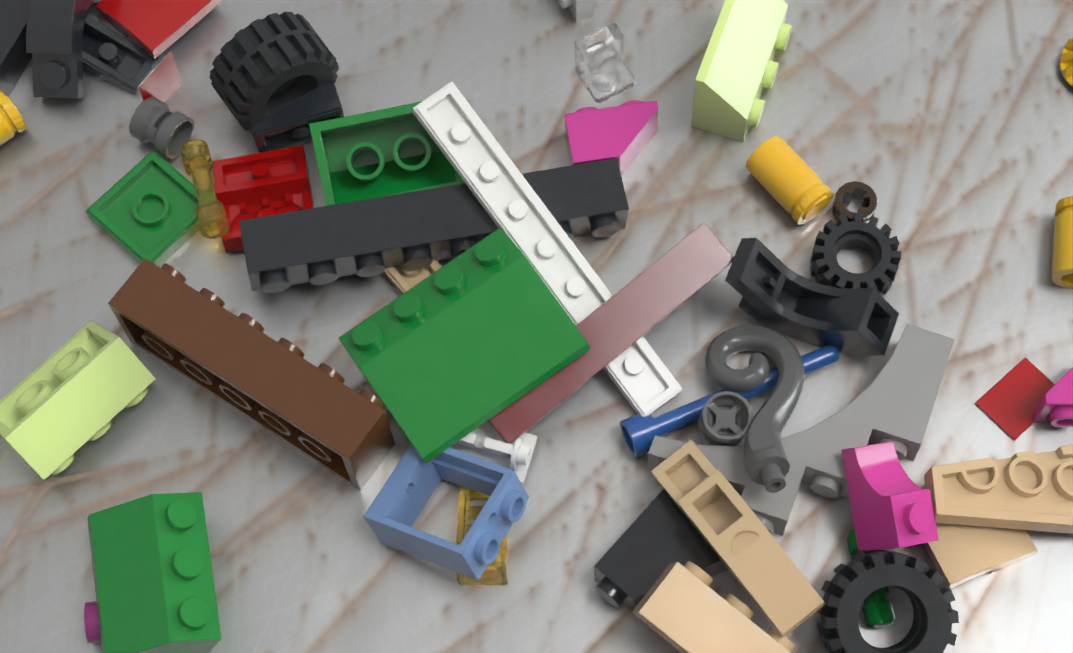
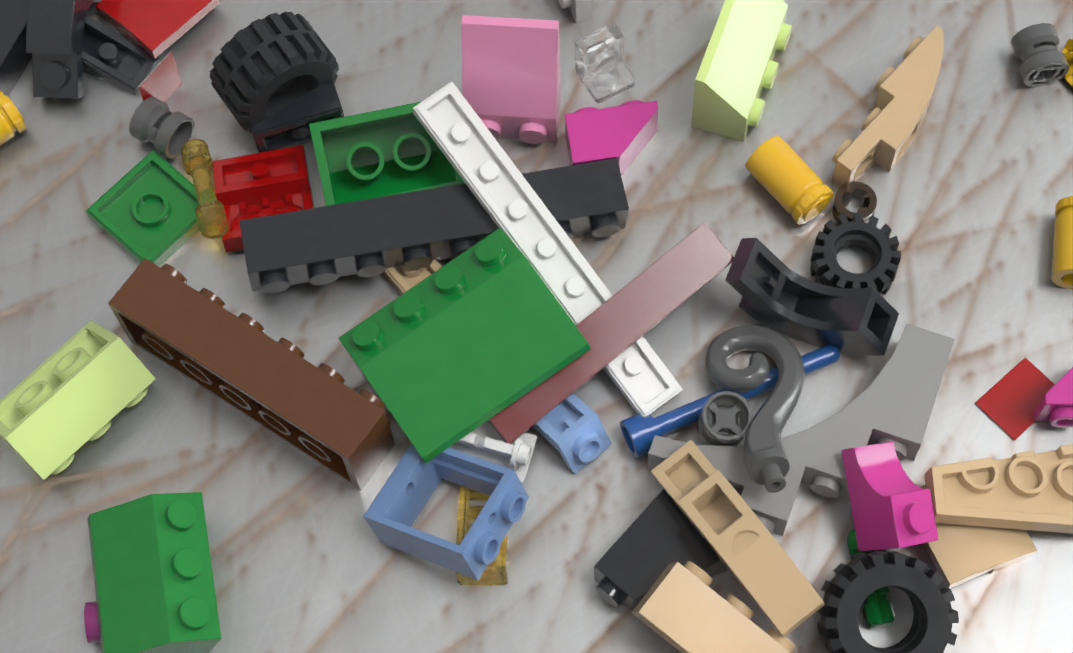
none -> bright pink slope [461,15,561,144]
none -> light blue bracket [532,393,611,473]
none -> tan slope [831,25,944,187]
none -> dark grey wheel [1011,23,1069,87]

